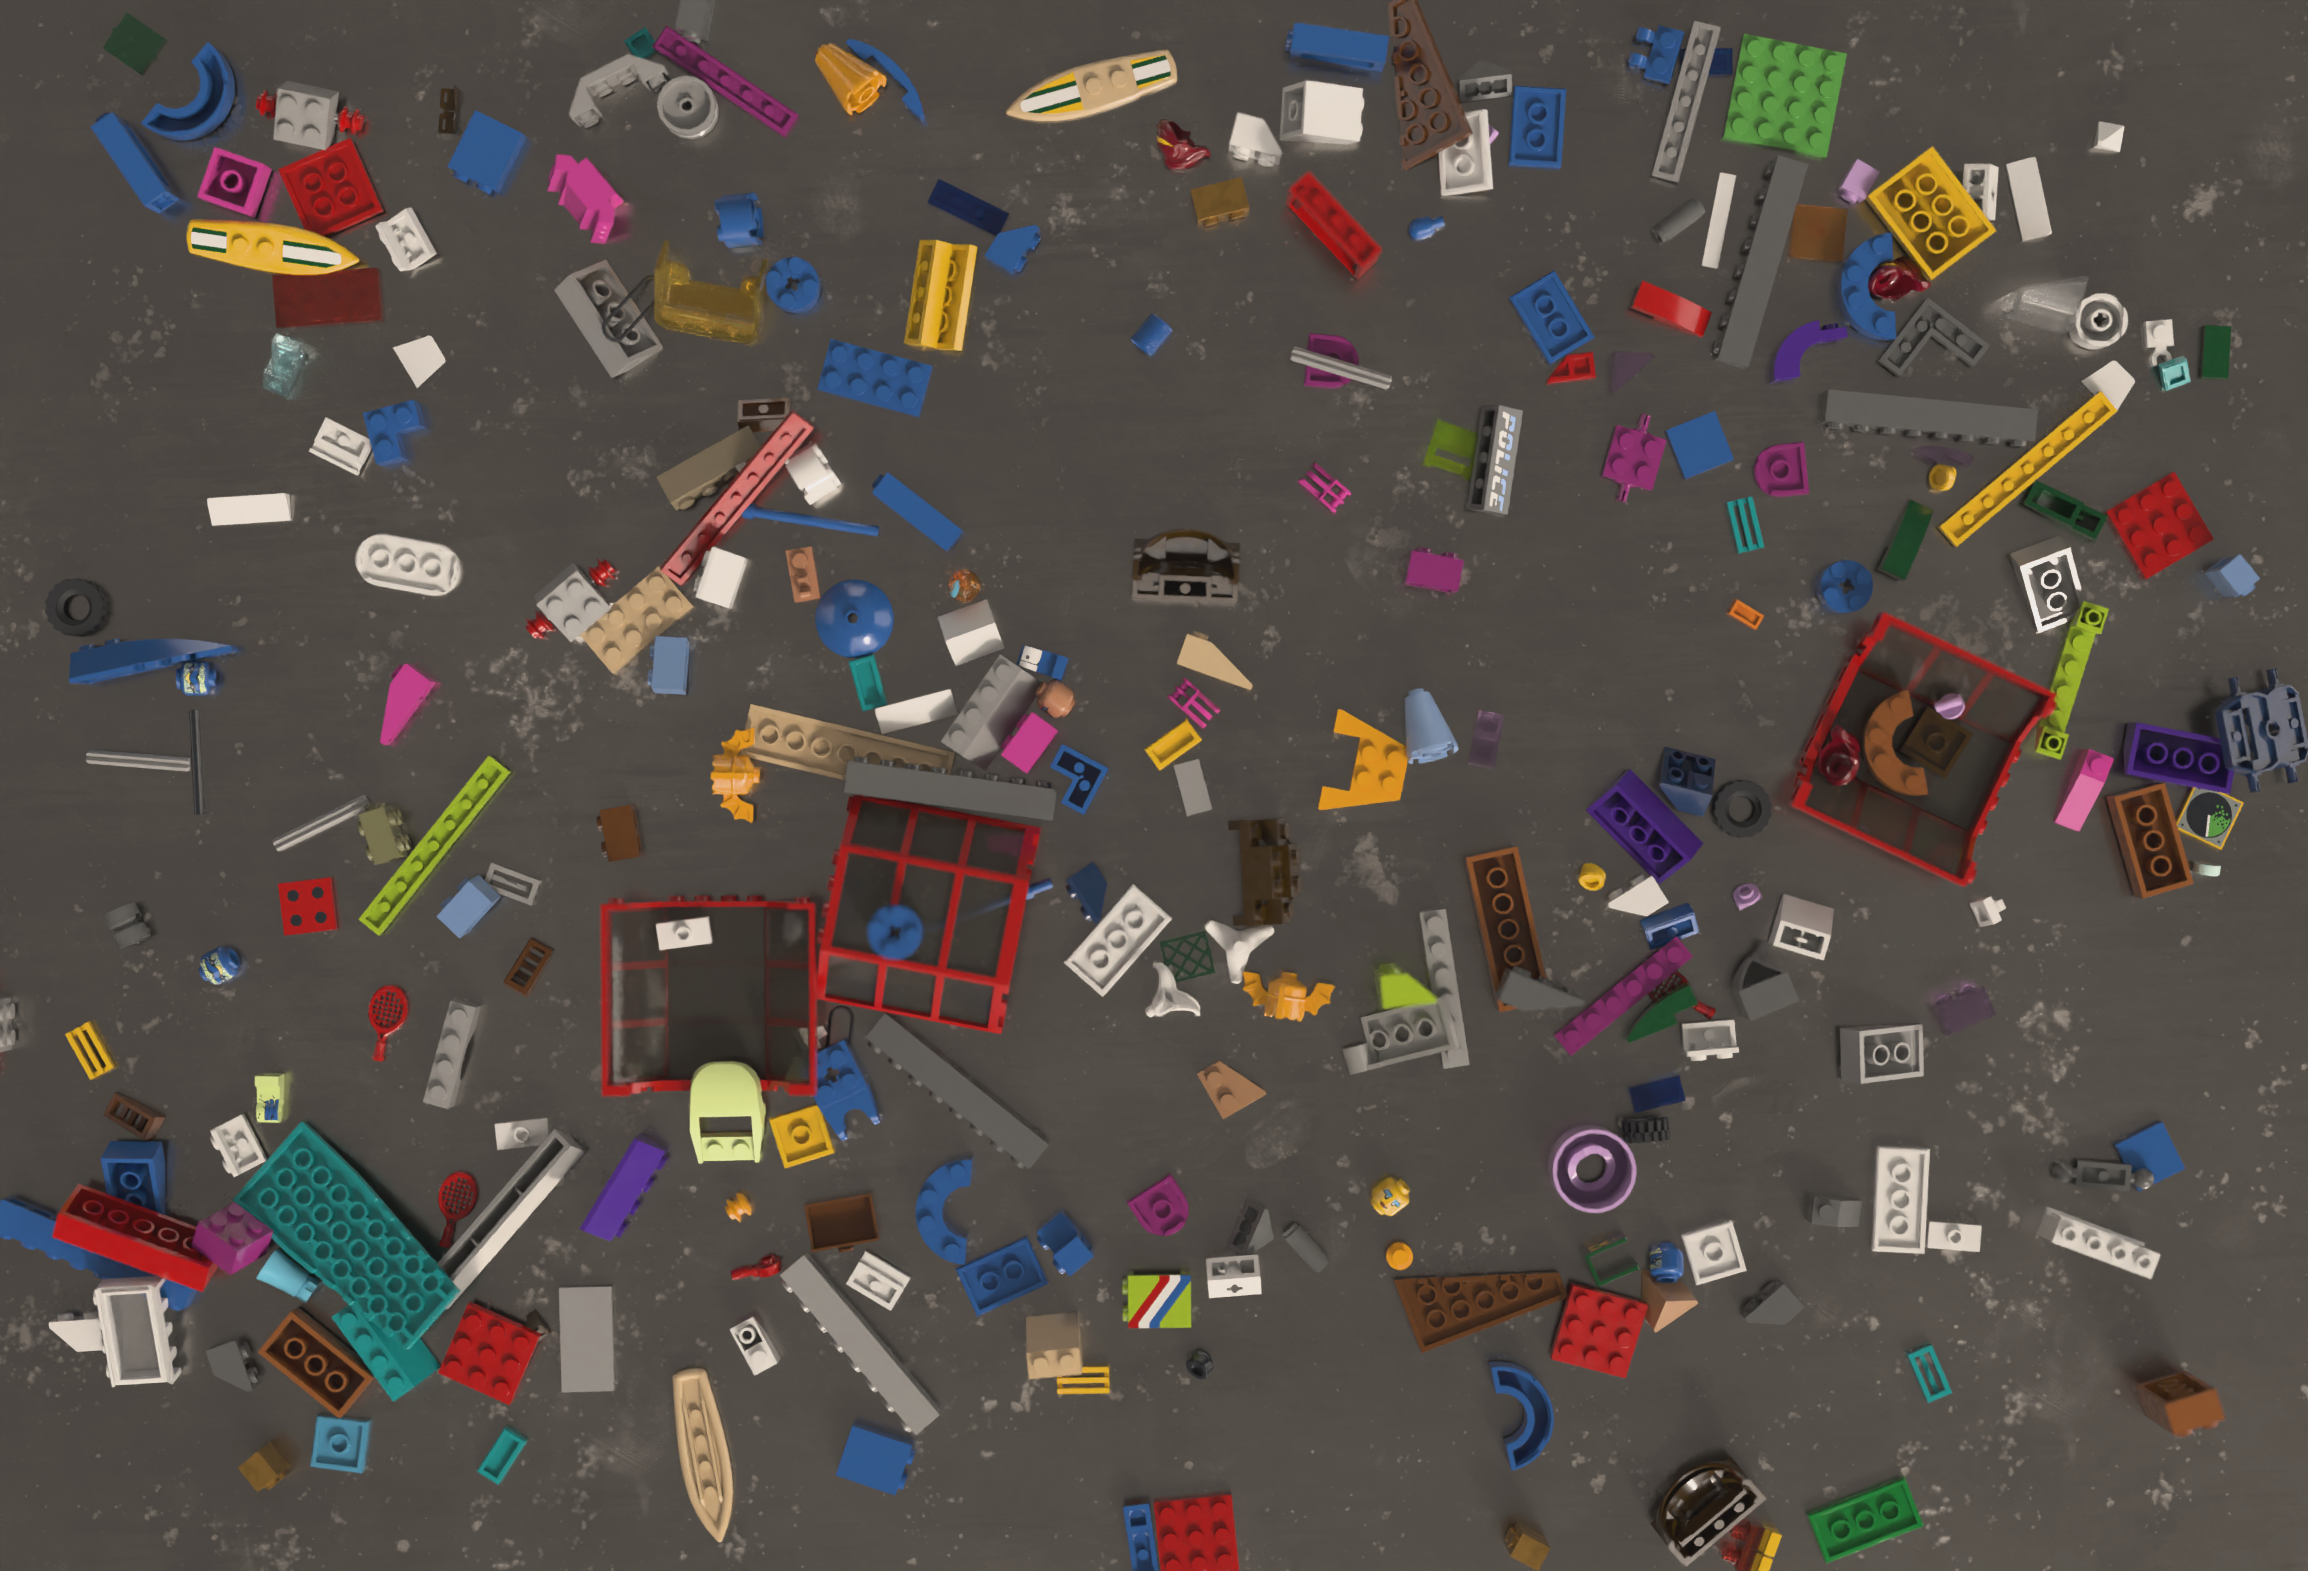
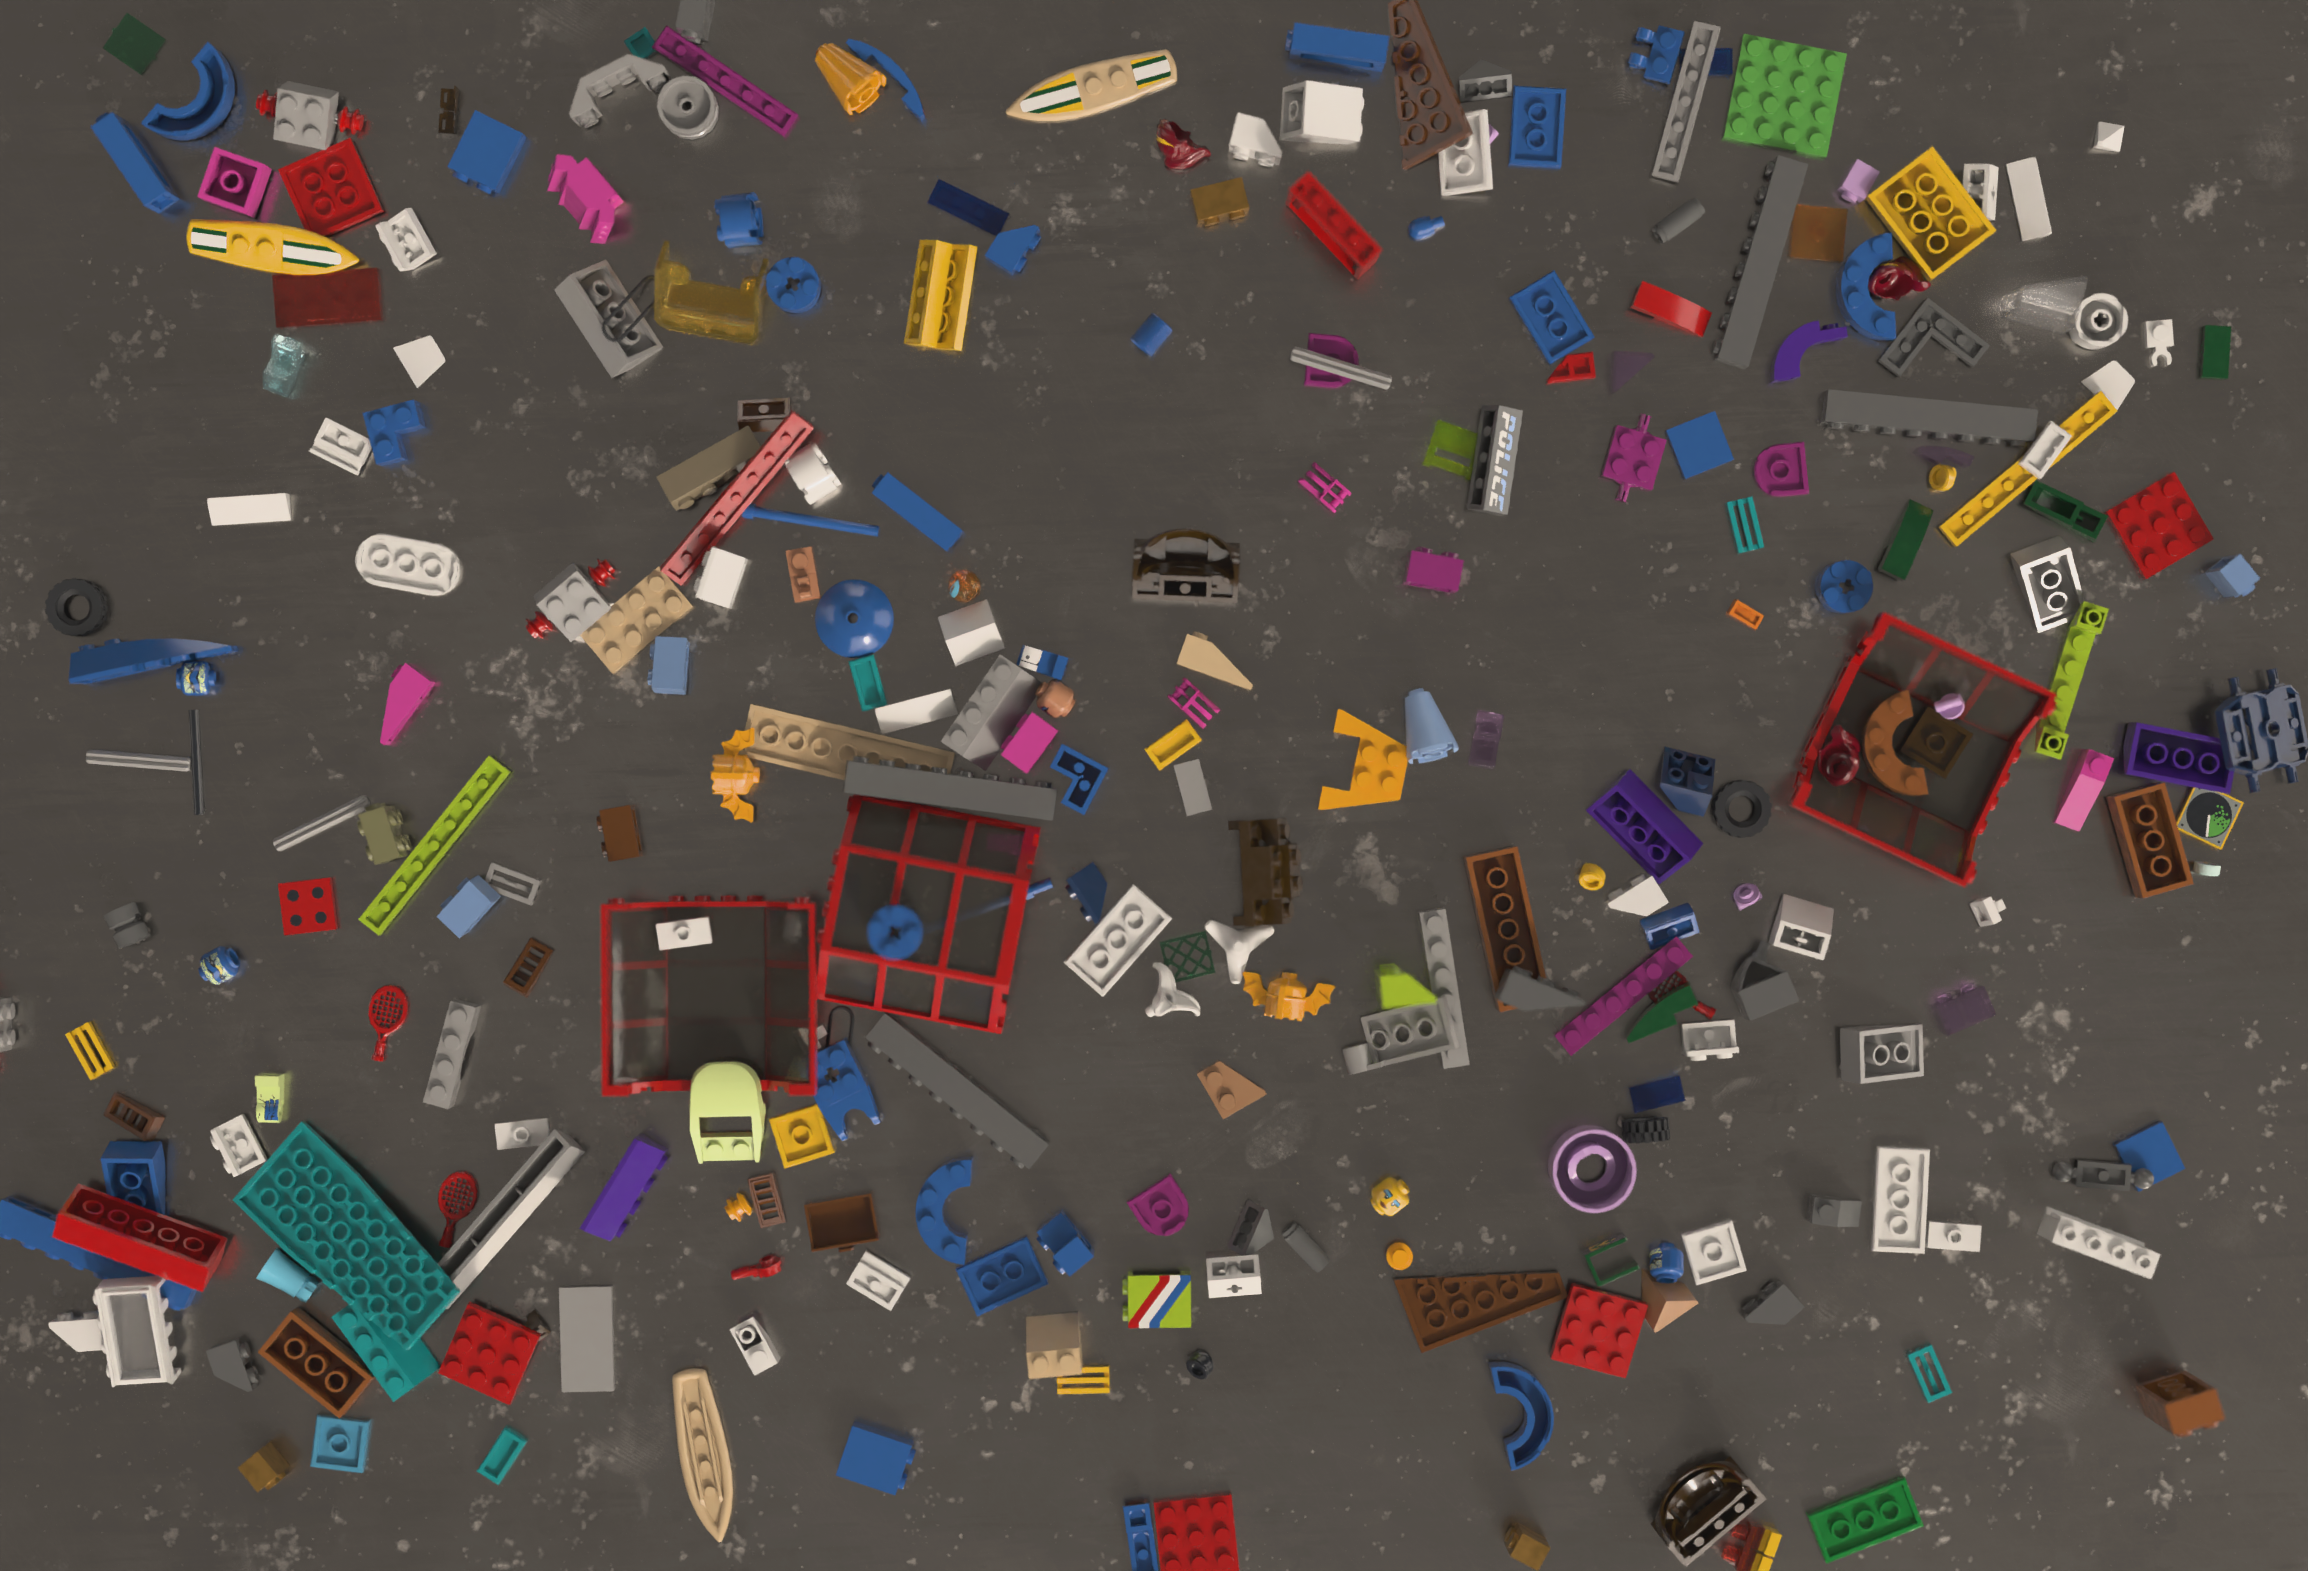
magenta brick [191,1202,273,1275] -> none
light grey brick [780,1252,941,1435] -> none
blue plate [817,339,933,417] -> none
white sticker [1702,173,1736,269] -> none
teal tile [2158,356,2191,391] -> none
none -> reddish brown slope [747,1171,787,1228]
none -> white plate [2018,421,2072,479]

